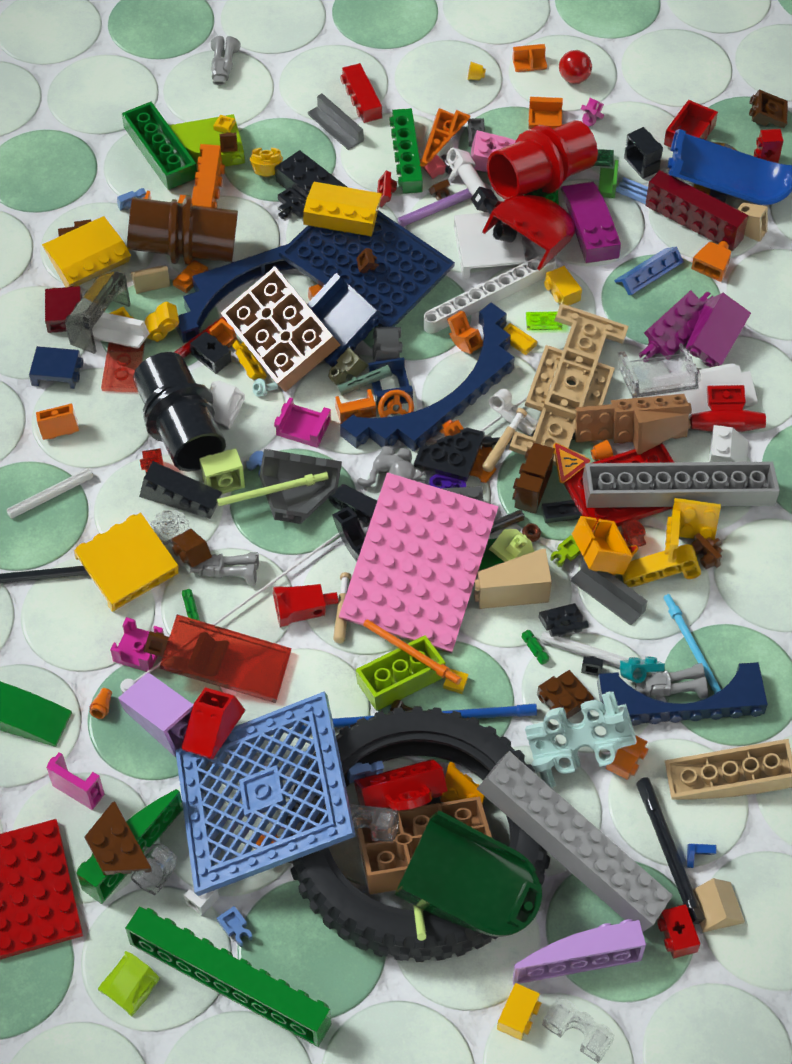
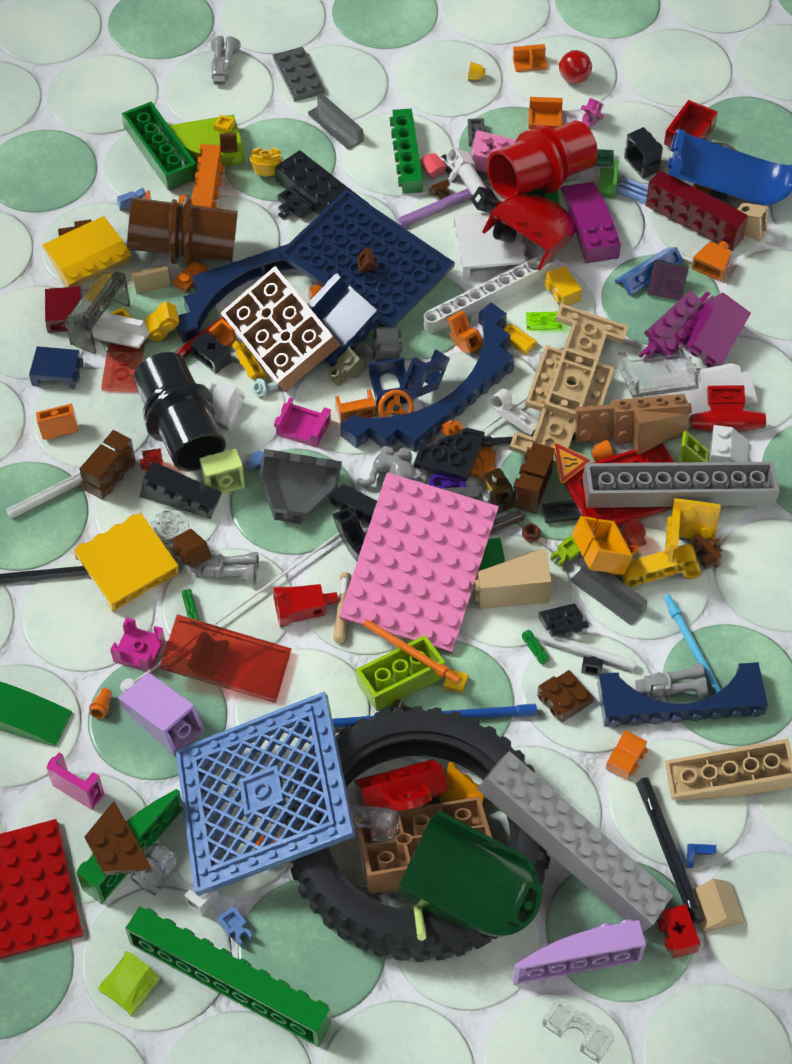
reddish brown tile [144,631,169,657] -> none
red slope [181,687,246,760] -> none
yellowish green bar [217,472,329,506] -> none
yellow slope [303,182,382,237] -> none
sand green pin [337,365,392,396] -> none
red brick [340,63,382,123] -> none
medium blue plate [347,761,384,783] -> none
red hinge [377,170,397,207] -> none
orange wedge [420,108,470,167] -> none
tan piece [482,408,527,472] -> none
yellowish green piece [489,529,534,562] -> none
yellow brick [497,983,542,1040] -> none
light aqua gear [525,692,637,787] -> none
teal plate [620,656,665,683] -> none
reddish brown plate [749,89,788,128] -> none
red brick [754,129,784,163] -> none
none -> reddish brown piece [79,430,136,500]
none -> dark grey plate [273,47,325,102]
none -> dark blue panel [400,349,450,399]
none -> dark brown torso [480,468,514,514]
none -> tile [647,260,689,301]
none -> lime slope [678,431,709,463]

